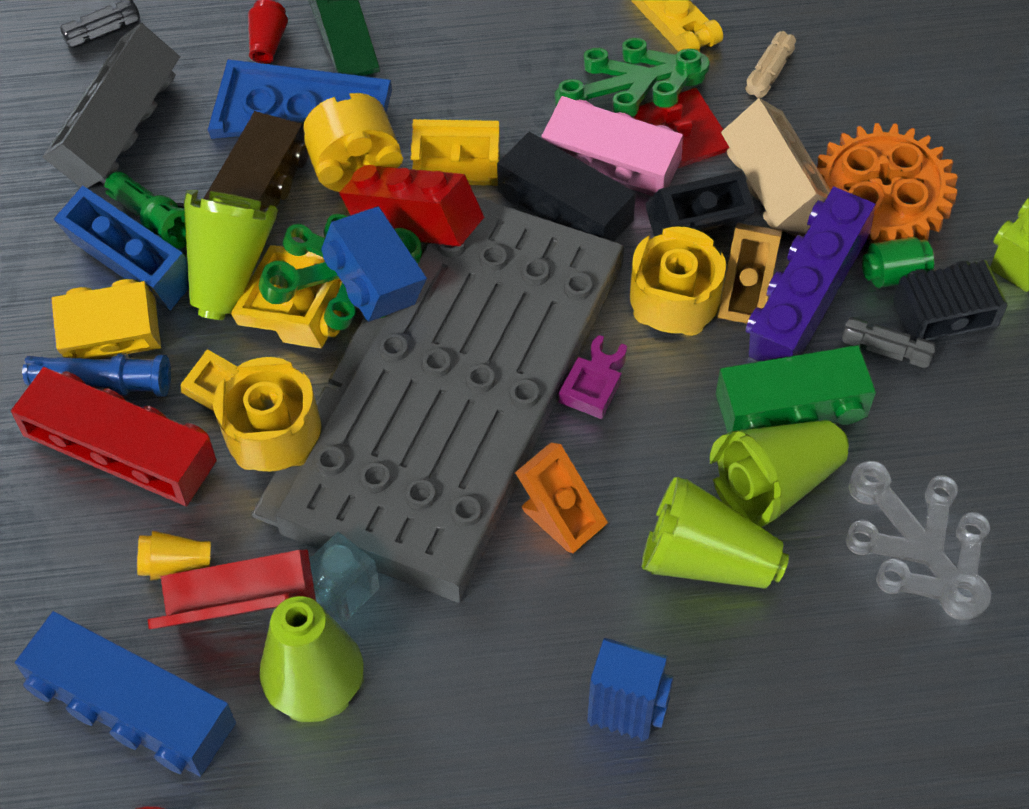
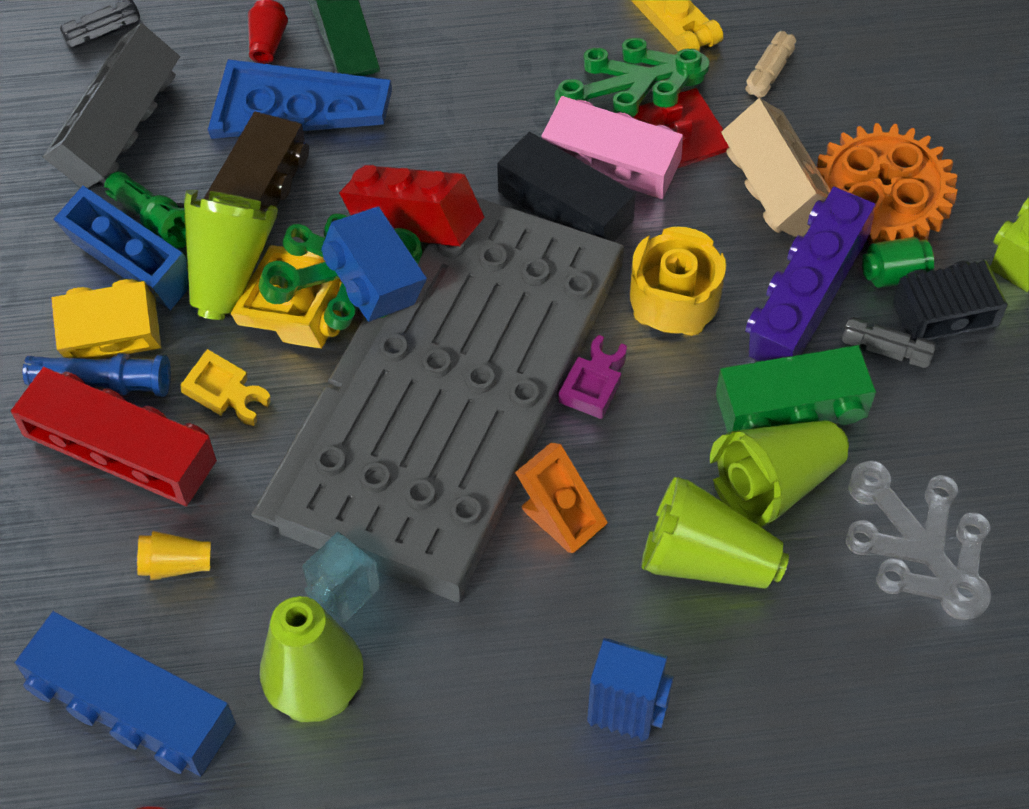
red panel [147,549,316,630] -> none
yellow brick [213,357,321,472] -> none
yellow brick [303,93,403,192] -> none
yellow hinge [411,119,500,186] -> none
black brick [646,171,755,237] -> none
pearl gold slope [717,223,782,323] -> none

